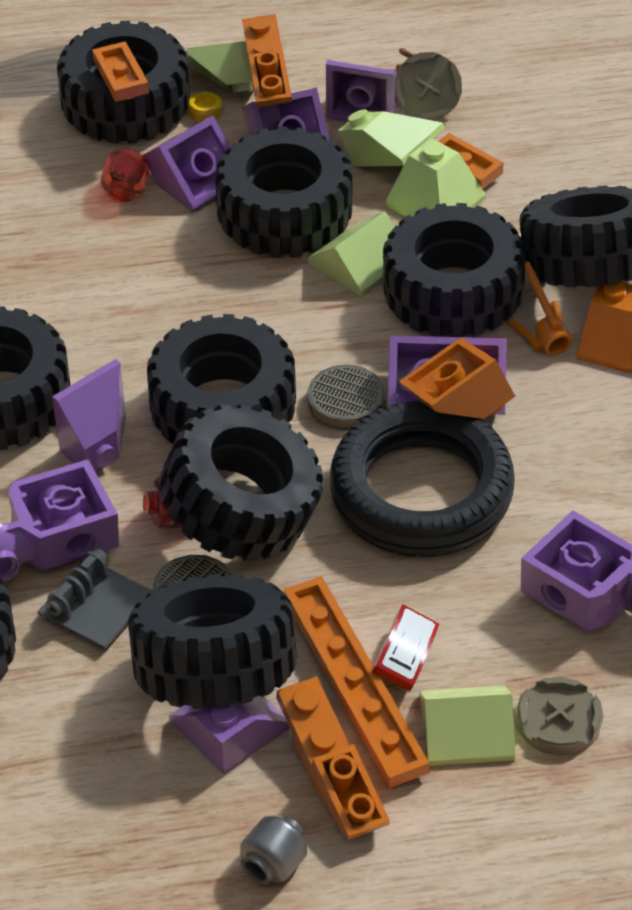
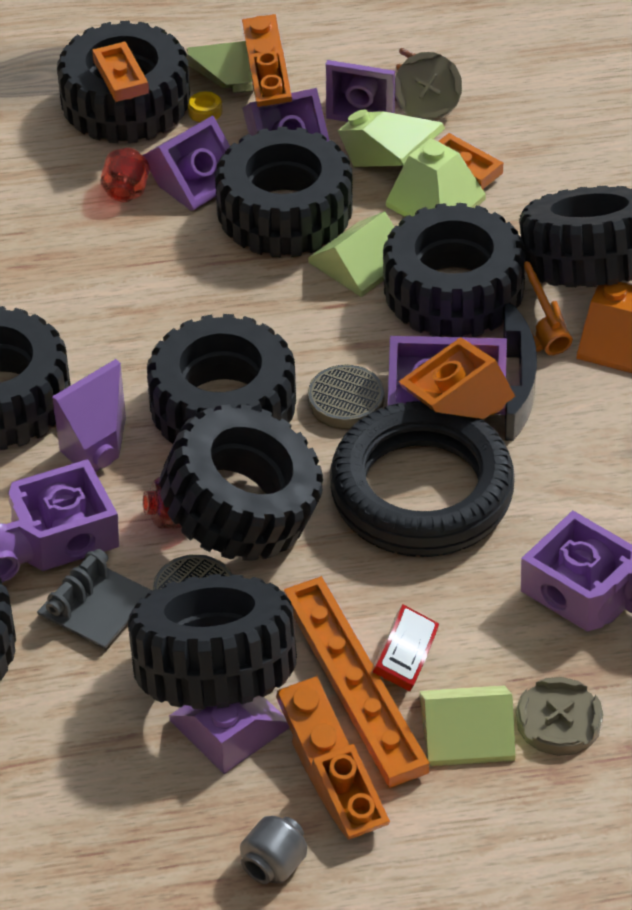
none -> black slope [503,304,537,441]

